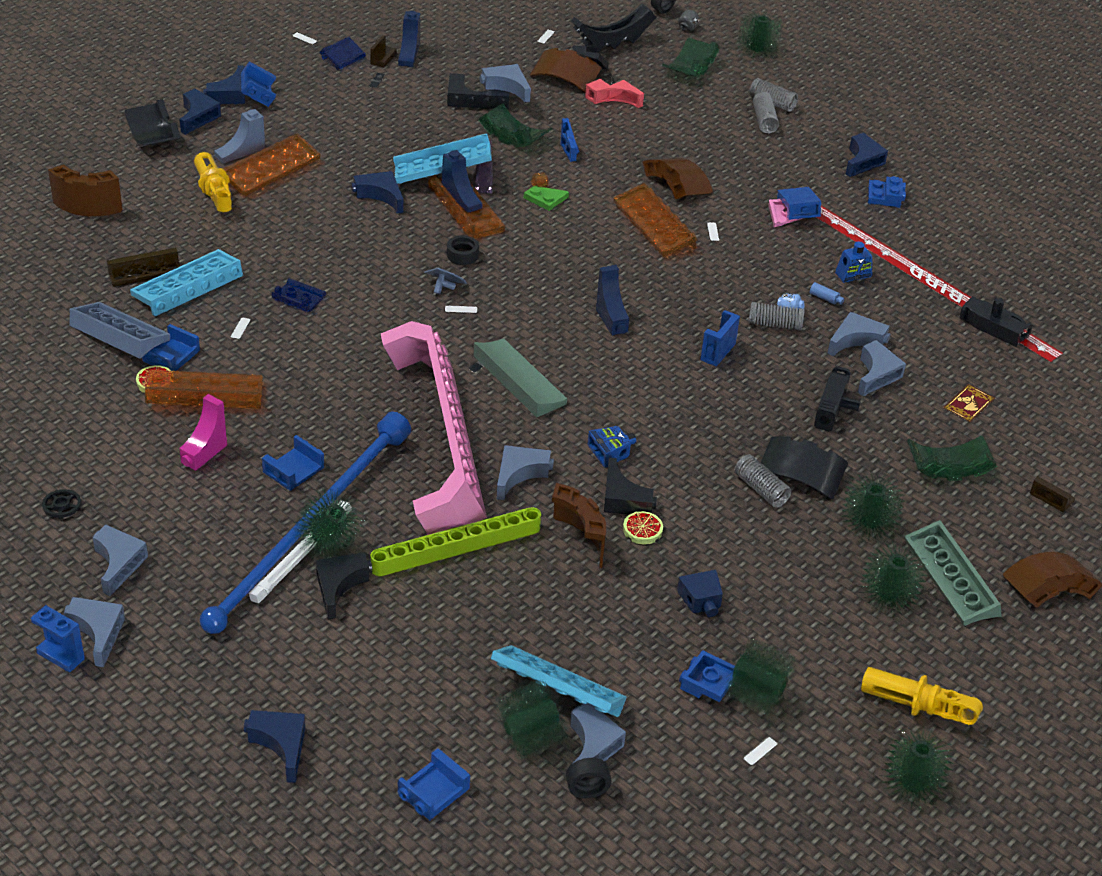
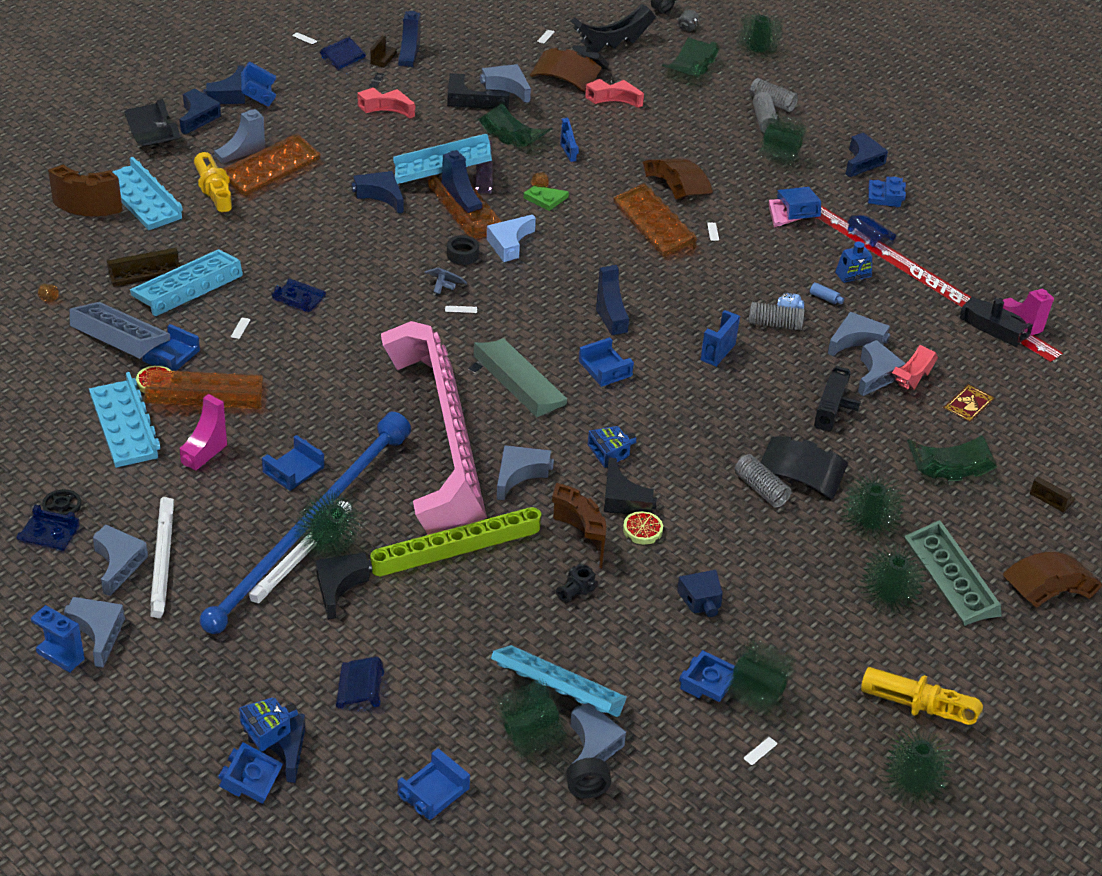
none -> clear blue piece [17,504,79,551]
none -> clear orange piece [38,283,59,302]
none -> medium azure bracket [89,372,160,468]
none -> medium azure bracket [112,157,183,230]
none -> white piece [150,497,174,619]
none -> blue plate [218,742,283,804]
none -> blue torso [239,698,298,752]
none -> clear blue piece [336,656,385,709]
none -> coral arch [358,87,416,119]
none -> light blue arch [487,215,536,262]
none -> black connector [556,564,598,603]
none -> blue panel [579,337,634,387]
none -> clear green piece [759,112,808,167]
none -> clear blue piece [847,215,897,247]
none -> coral arch [892,345,938,390]
none -> dark pink arch [1003,288,1054,336]

